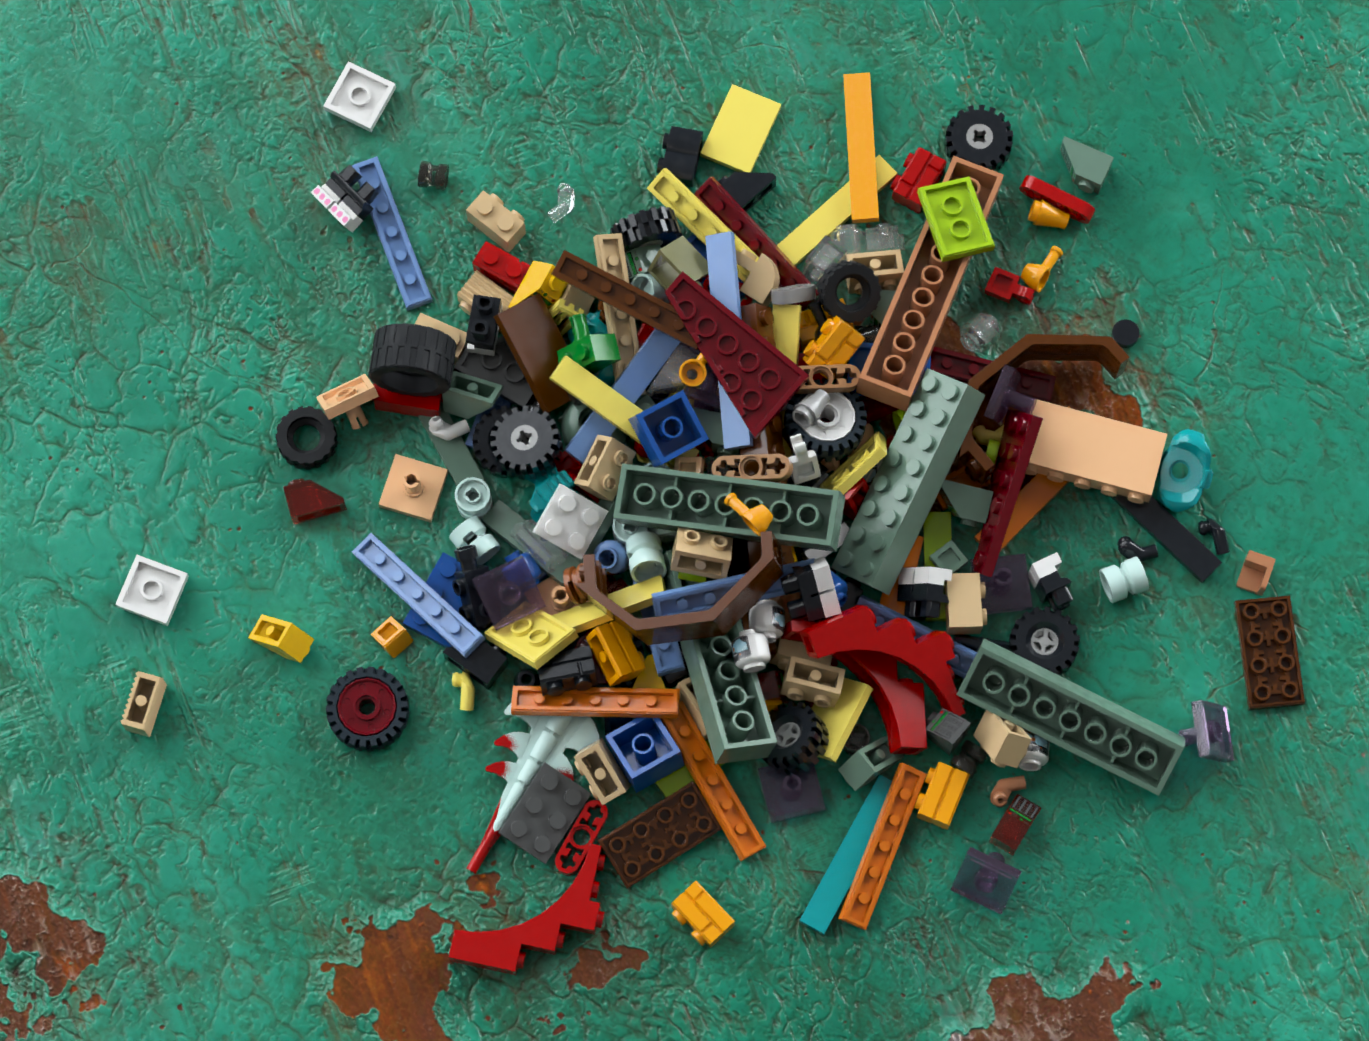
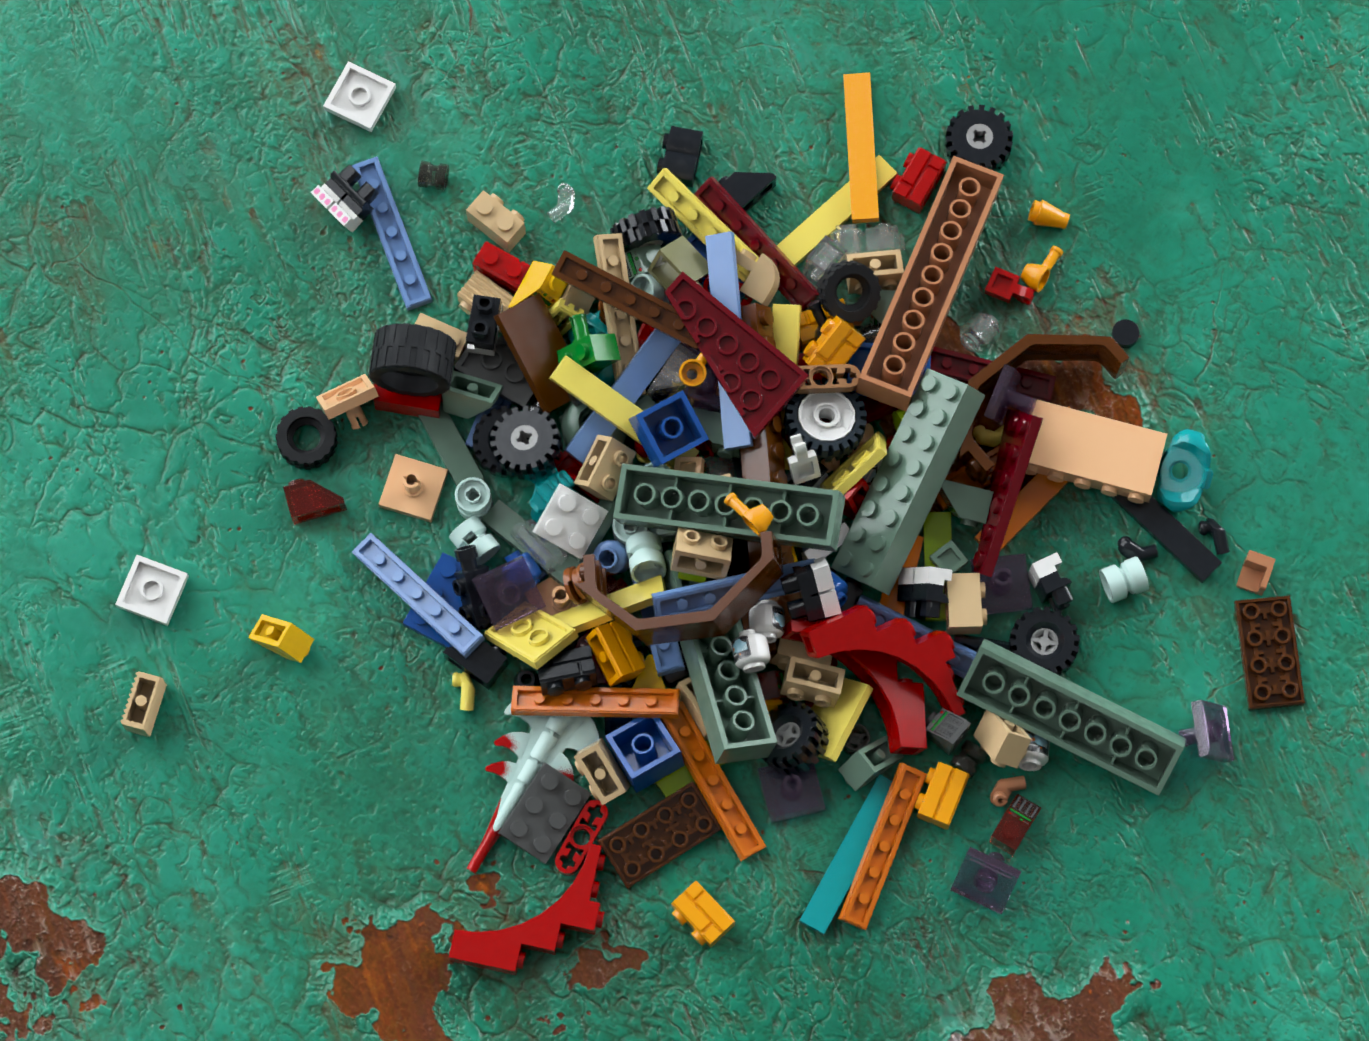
wheel [326,667,409,752] -> none
light orange slope [371,616,413,658] -> none
white arm [429,416,470,441] -> none
light yellow tile [700,84,781,172] -> none
medium nougat beam [712,454,793,482] -> none
light grey beam [771,284,816,305] -> none
light grey cone [792,389,830,428] -> none
lime tile [917,176,995,262] -> none
lime tile [986,439,1000,464] -> none
red beam [1019,175,1095,224] -> none
sand green slope [1060,136,1114,194] -> none

